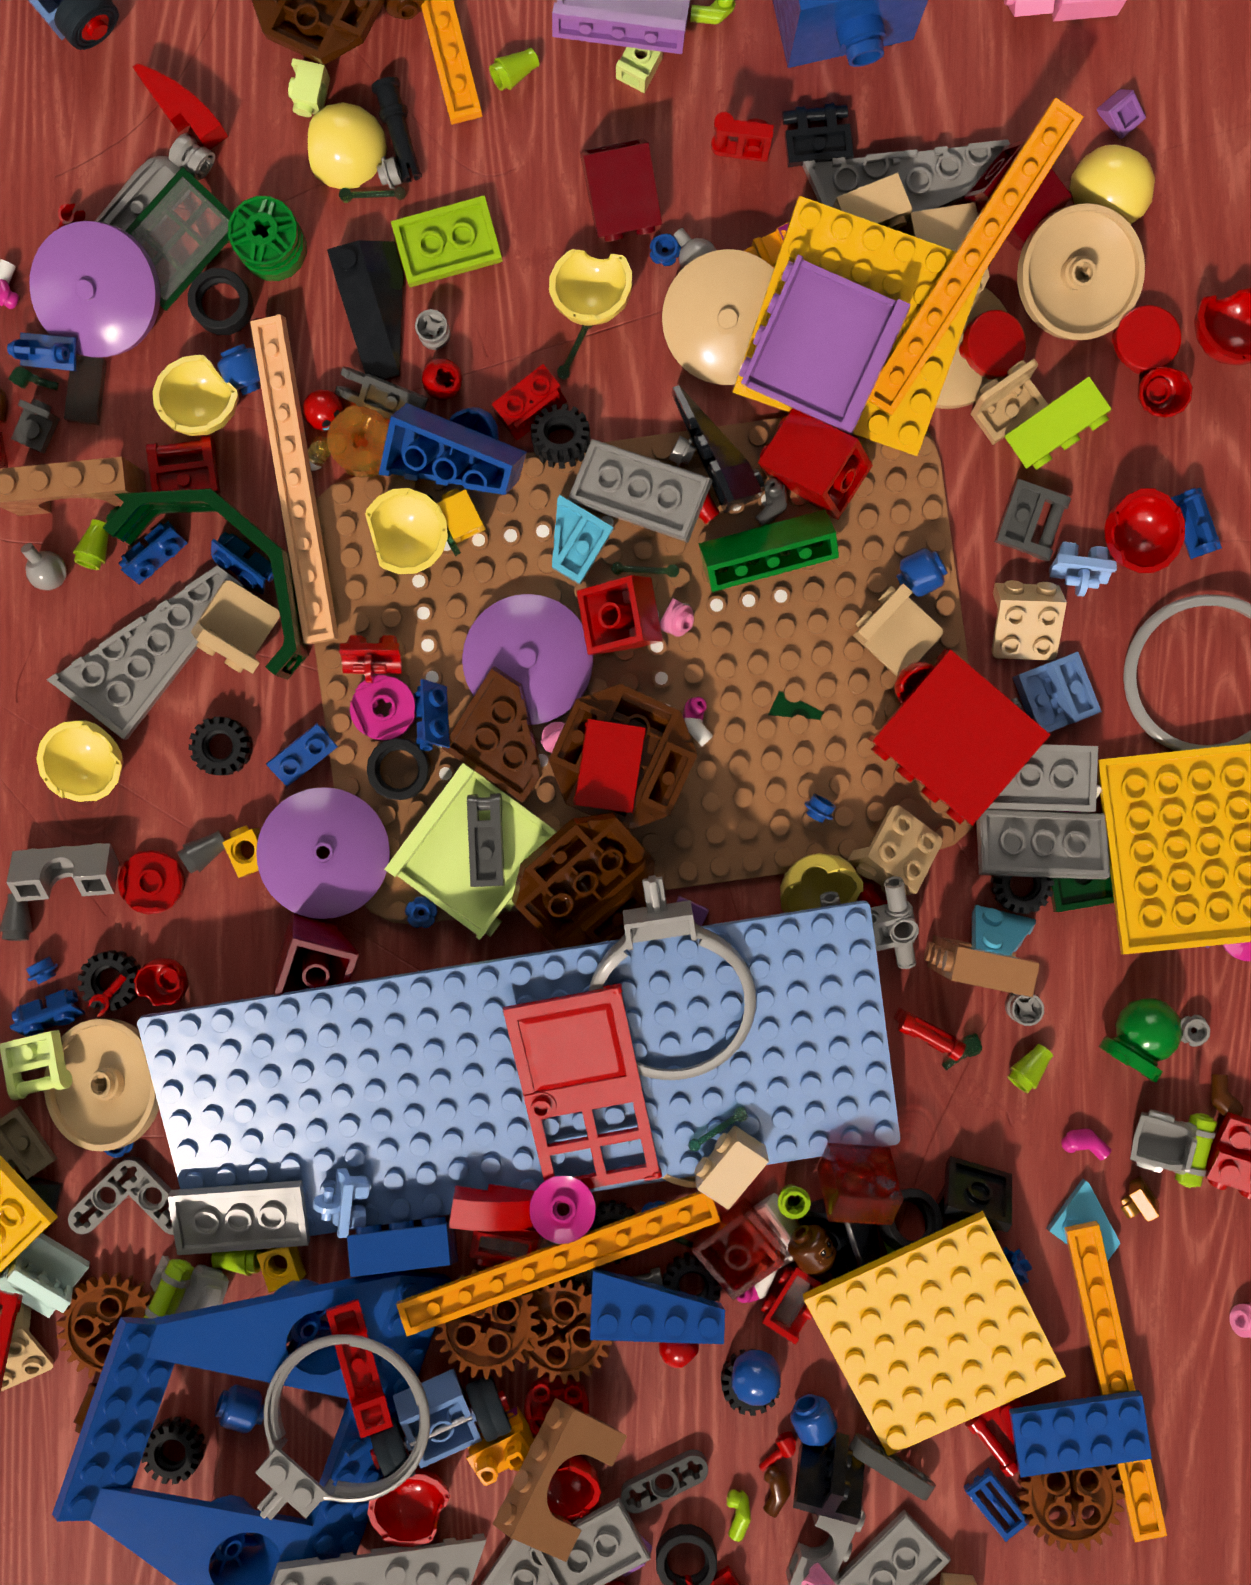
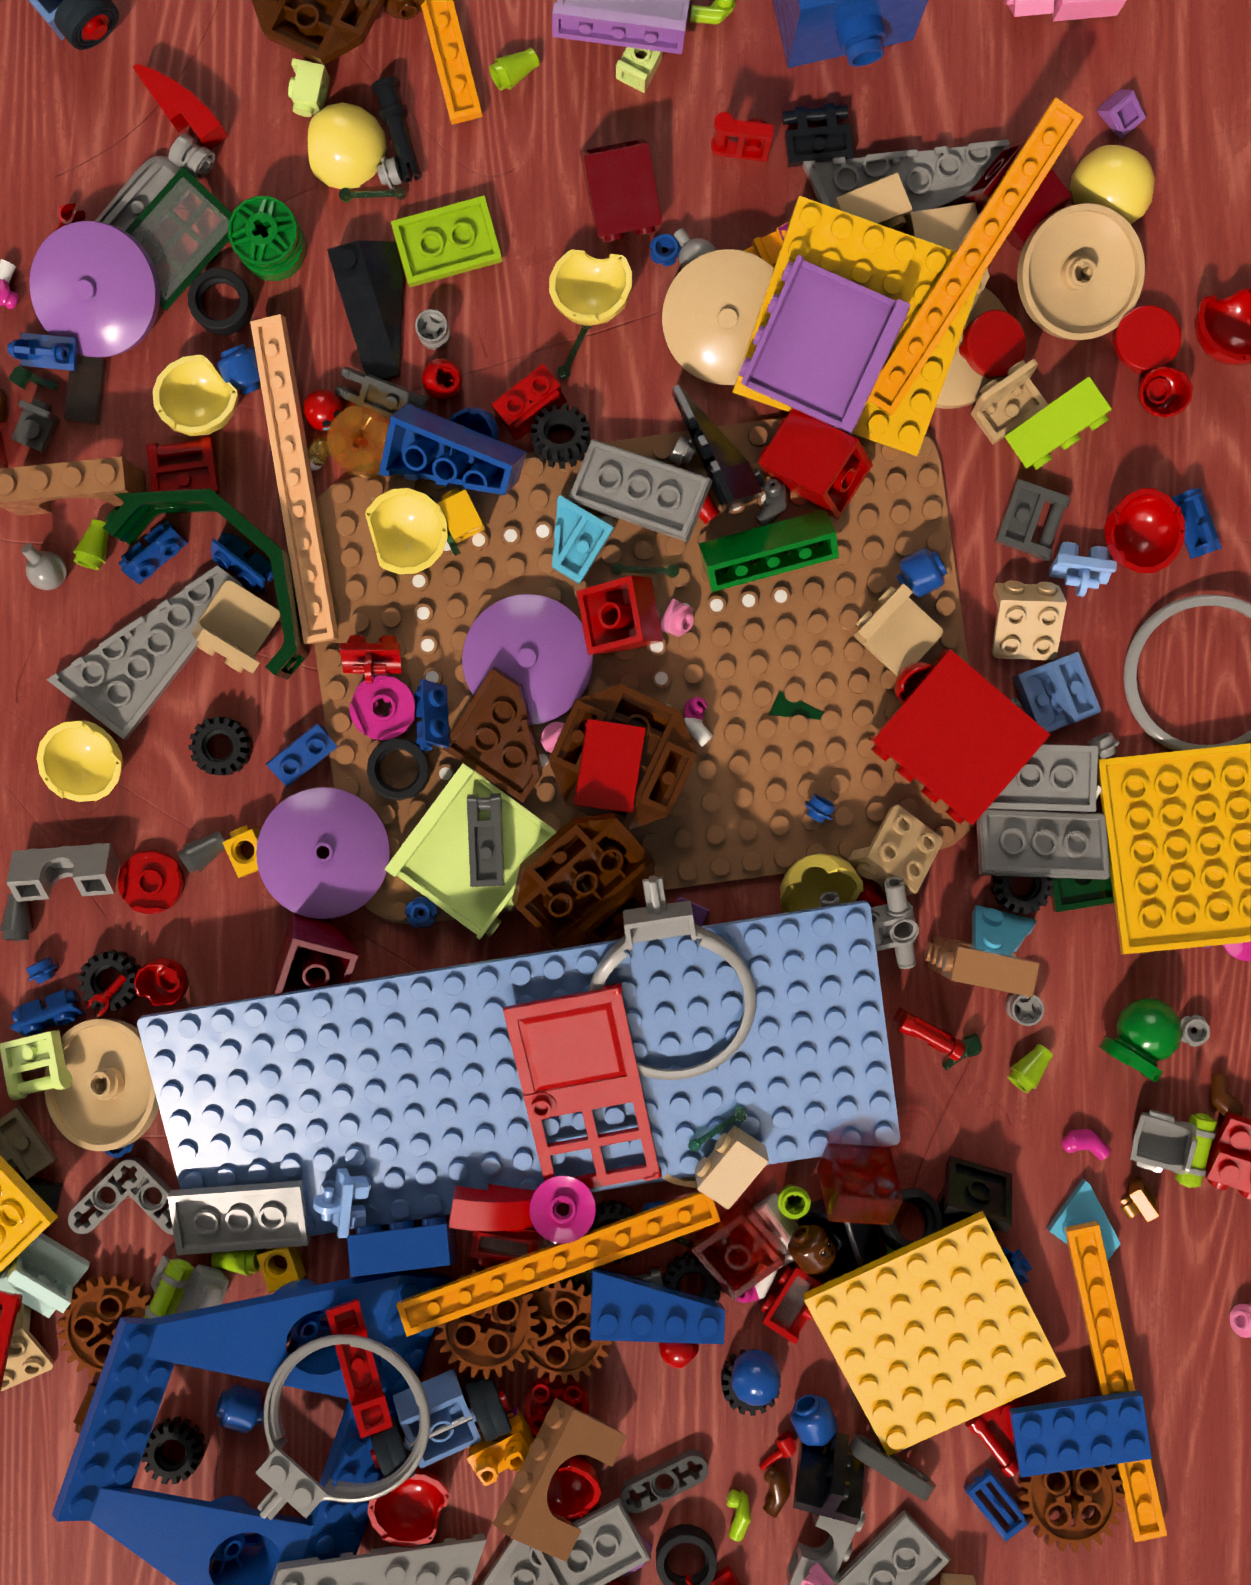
none -> light grey plate [1087,732,1120,759]

